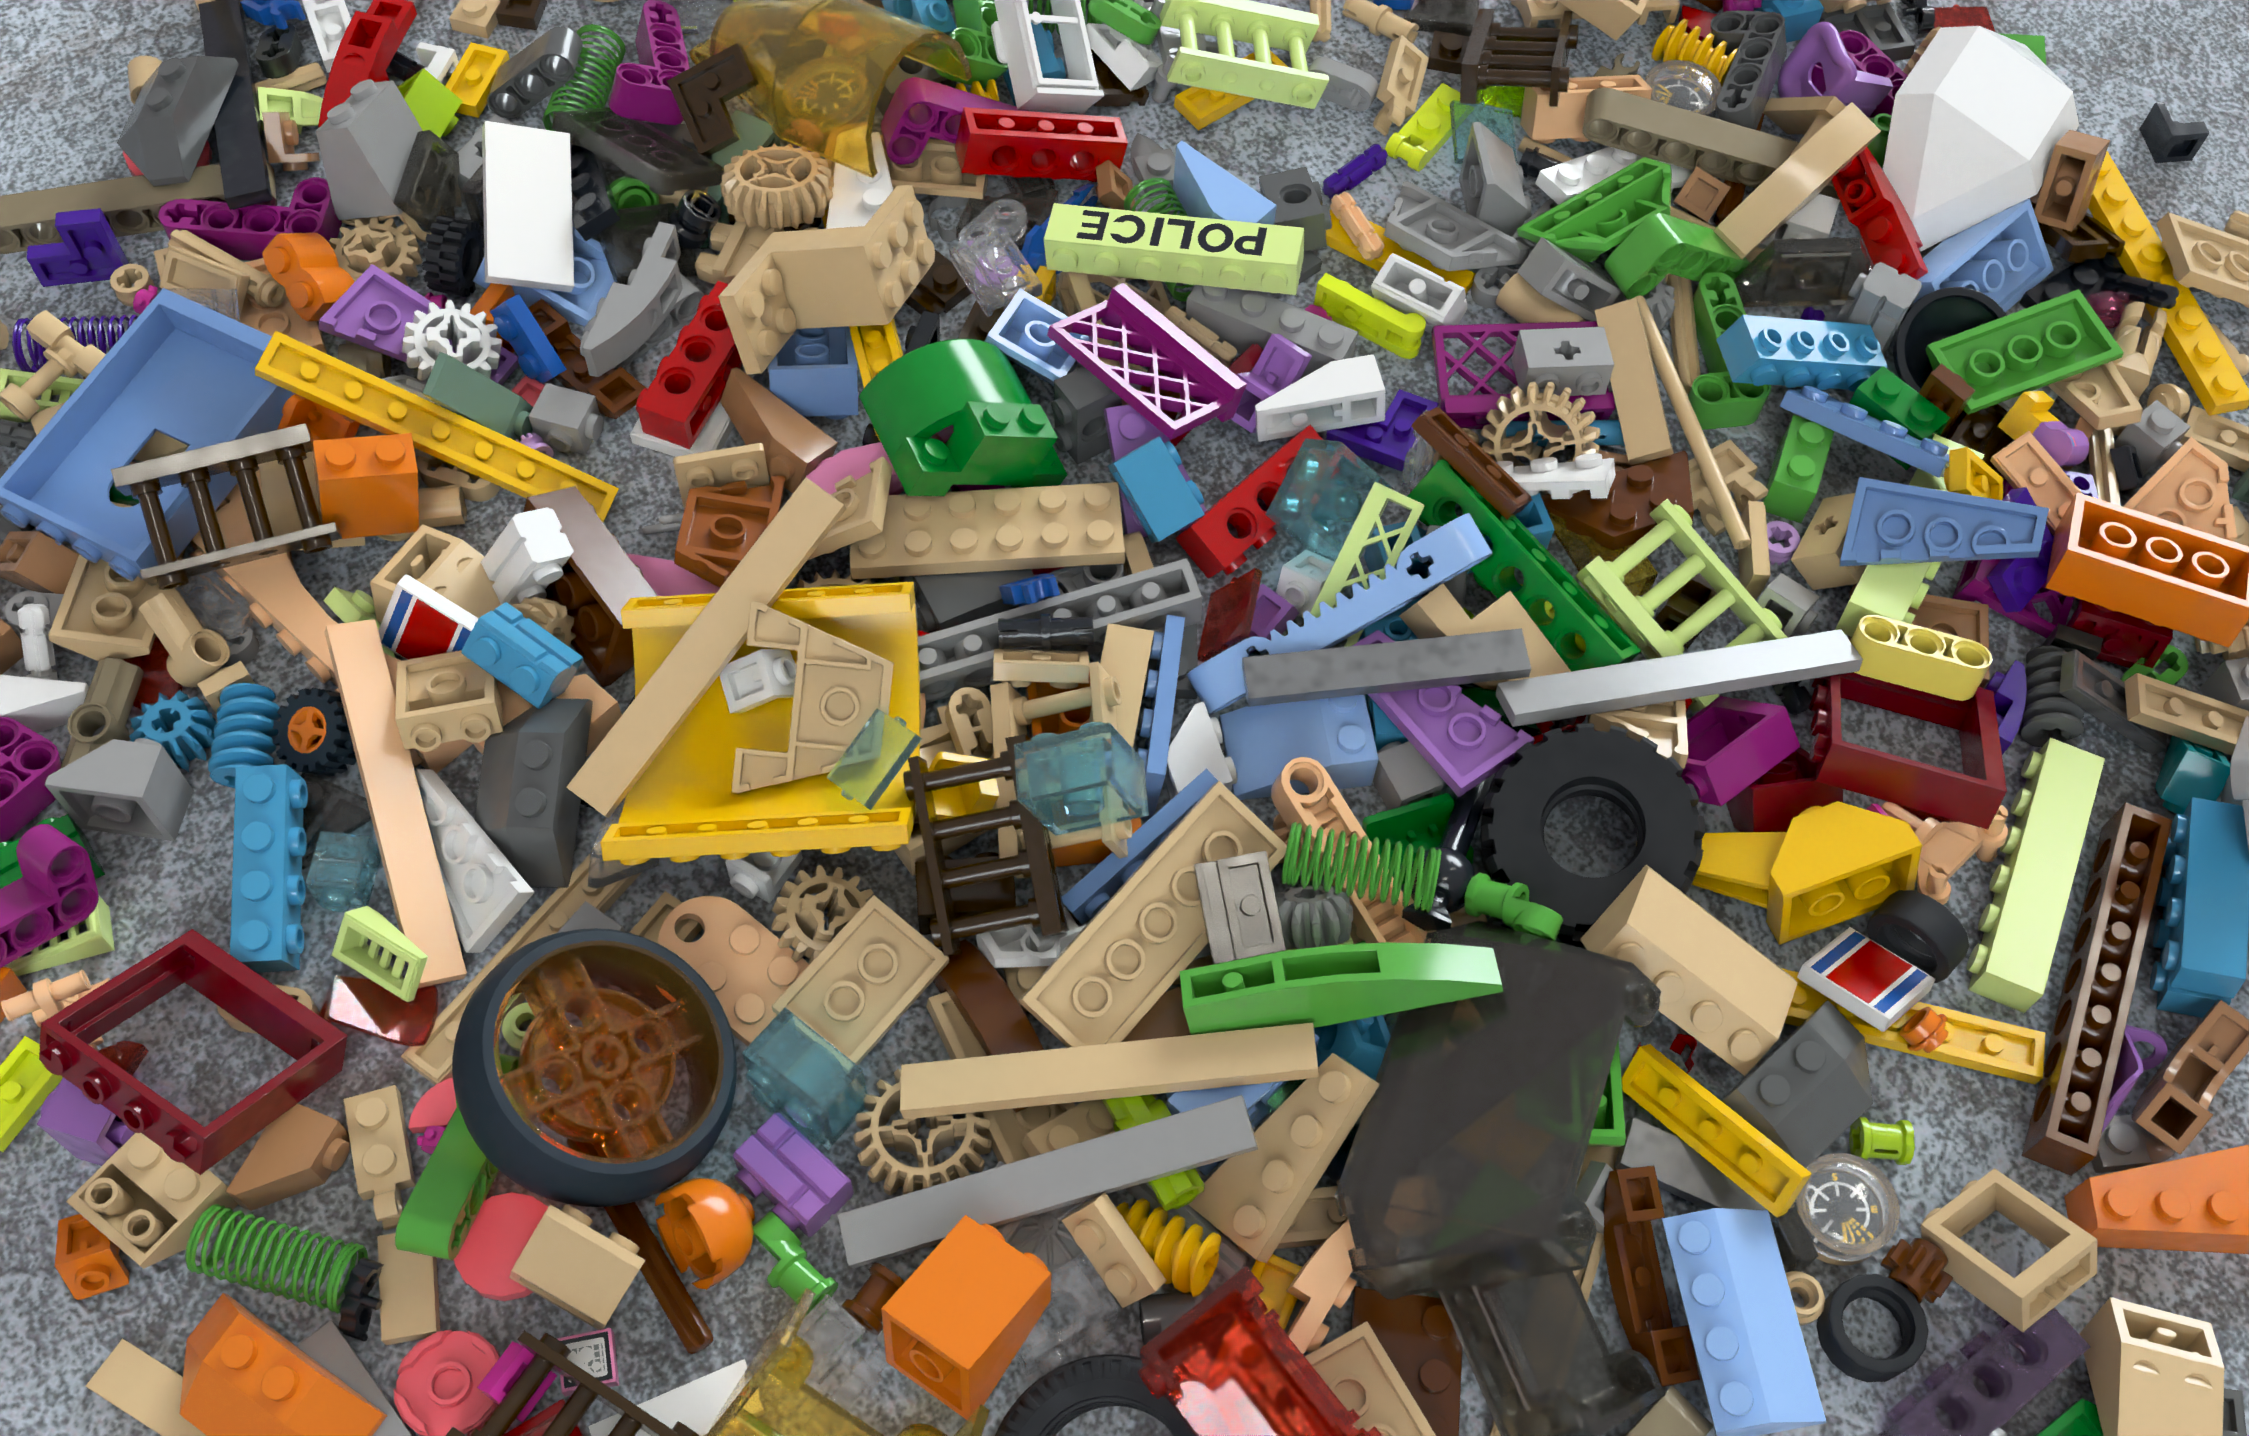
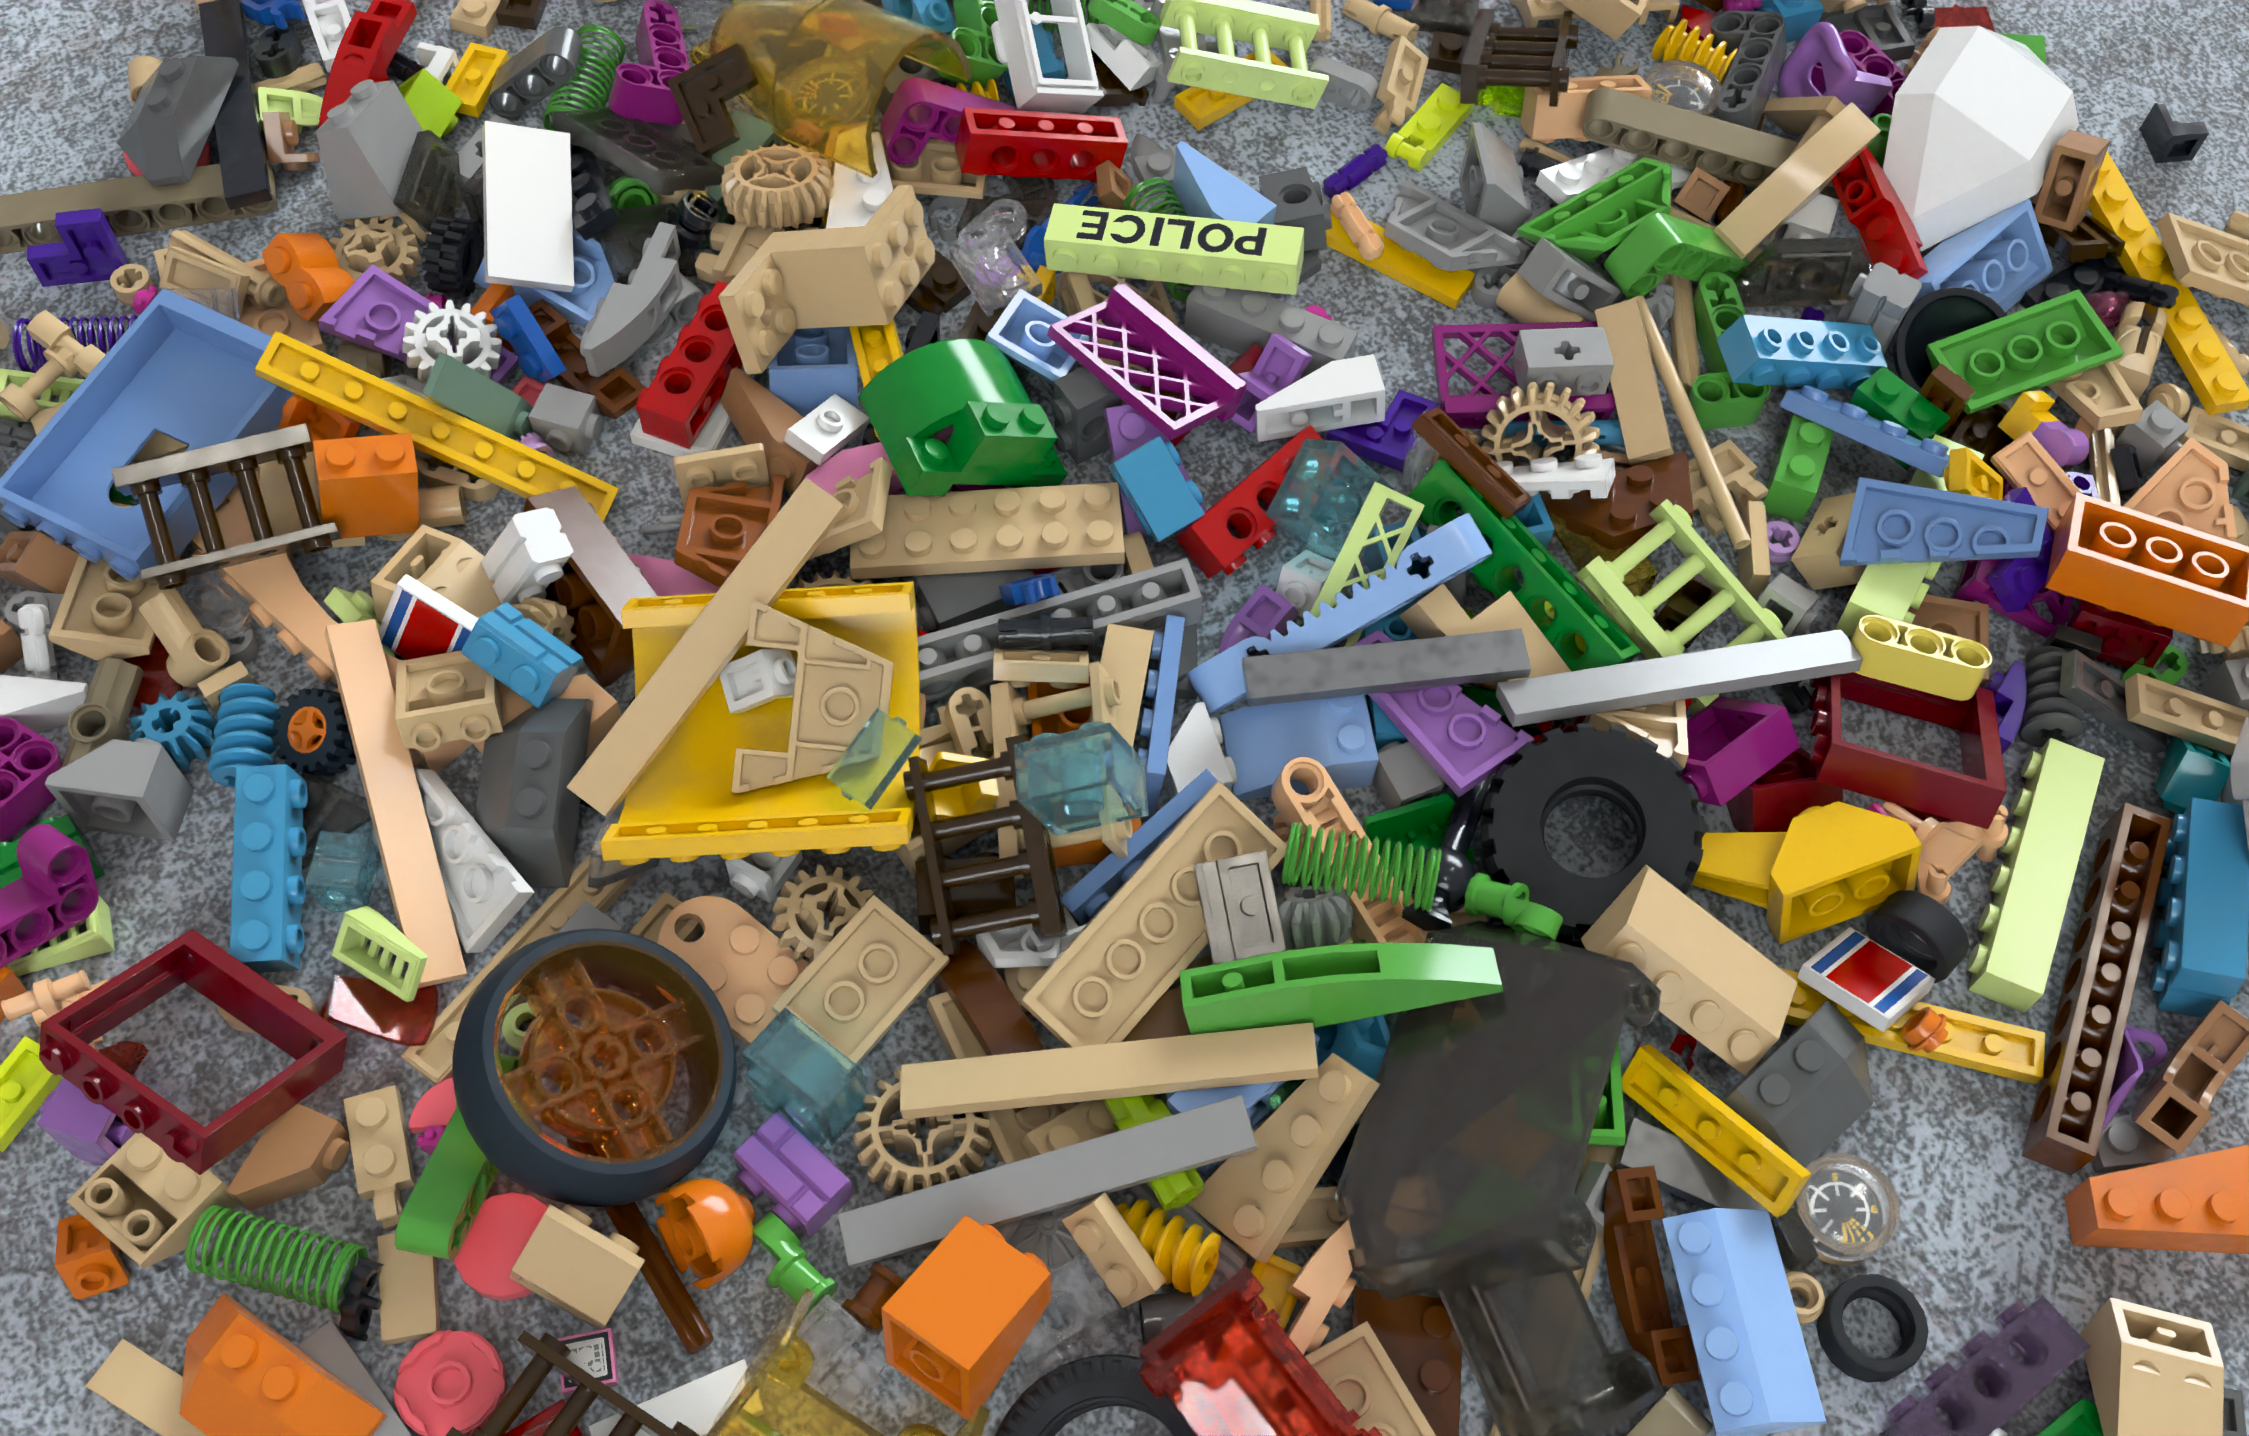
magenta beam [158,177,342,261] -> none
dark pink plate [477,1341,557,1423] -> none
tan axle [1164,305,1238,367] -> none
clear red piece [1198,568,1262,663] -> none
neon yellow plate [1314,273,1426,359] -> none
white brick [1371,253,1468,341] -> none
clear light blue piece [1450,100,1517,165] -> none
lime bush [1849,1117,1915,1165] -> none
reddish brown gear [1881,1238,1953,1304] -> none
tan window [1921,1168,2098,1332] -> none
none -> white plate [783,394,870,465]

